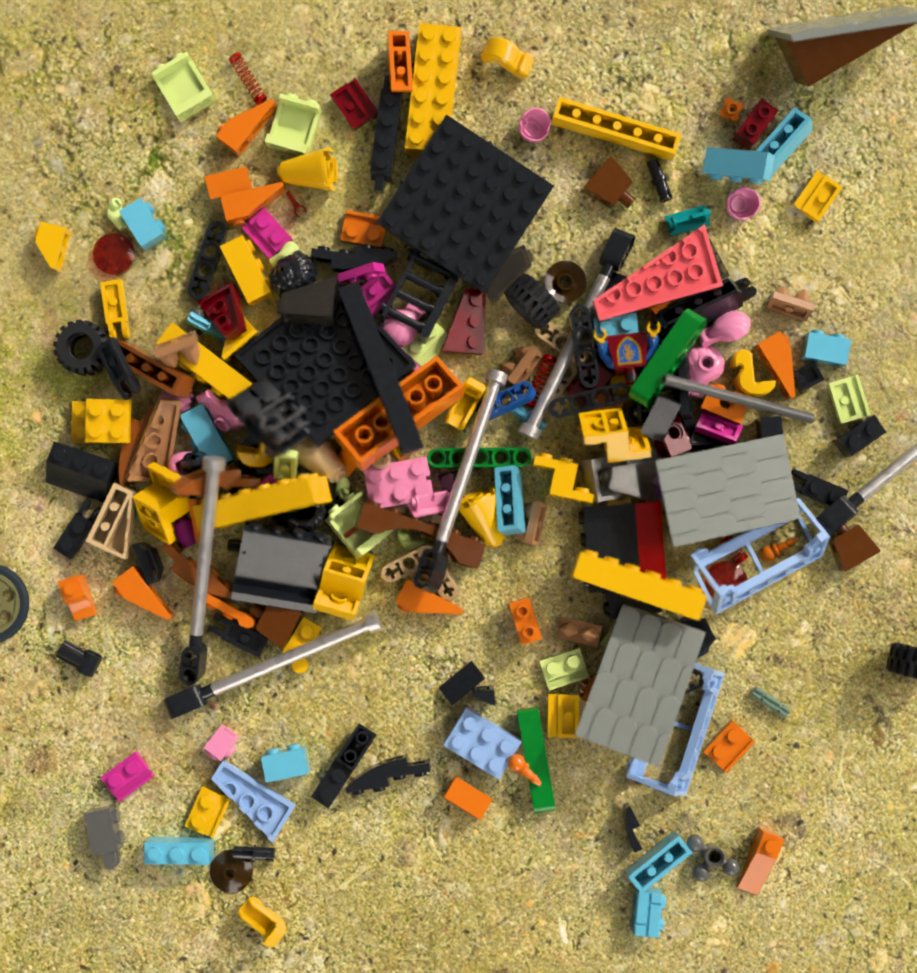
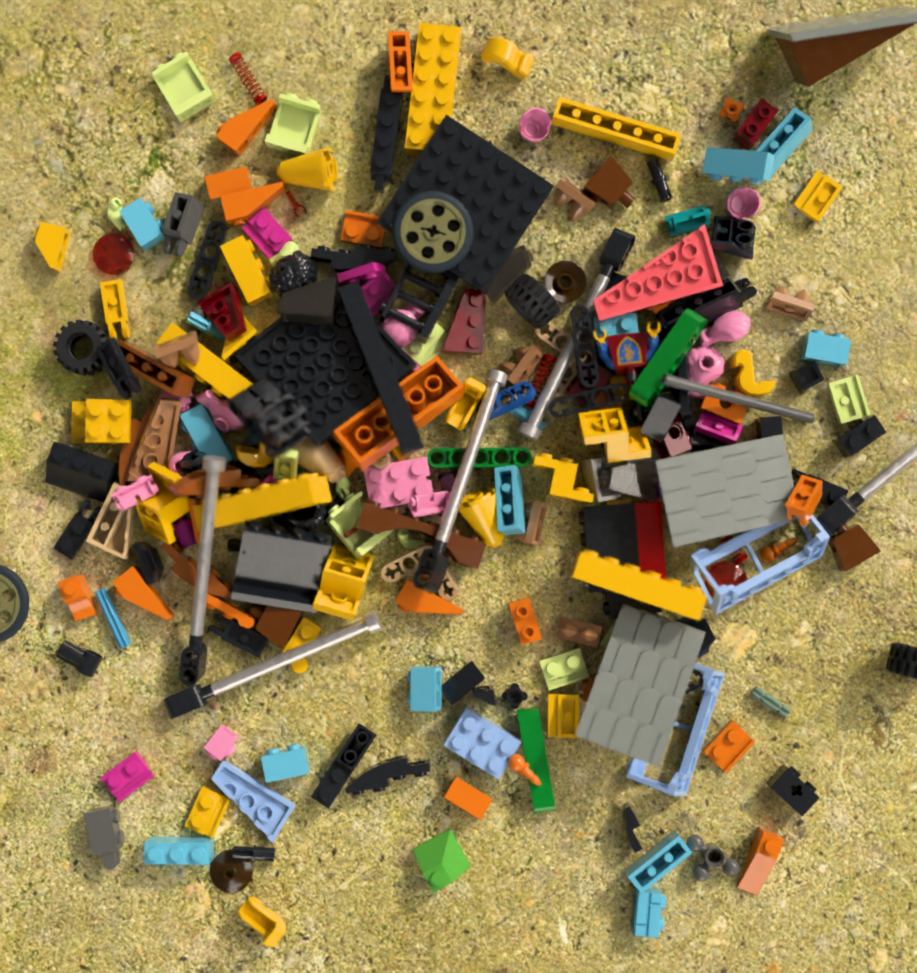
dark red plate [330,78,378,131] -> none
orange slope [754,331,796,400] -> none
none -> dark azure axle [95,588,131,648]
none -> bright pink hinge [111,475,159,511]
none -> dark grey hinge [163,192,205,257]
none -> wedge [392,191,474,273]
none -> medium azure brick [408,666,442,712]
none -> bright green slope [413,828,471,893]
none -> black plate [502,683,528,709]
none -> medium nougat tile [554,178,597,222]
none -> black slope [711,216,756,260]
none -> black brick [766,765,820,817]
none -> orange hinge [785,475,823,527]

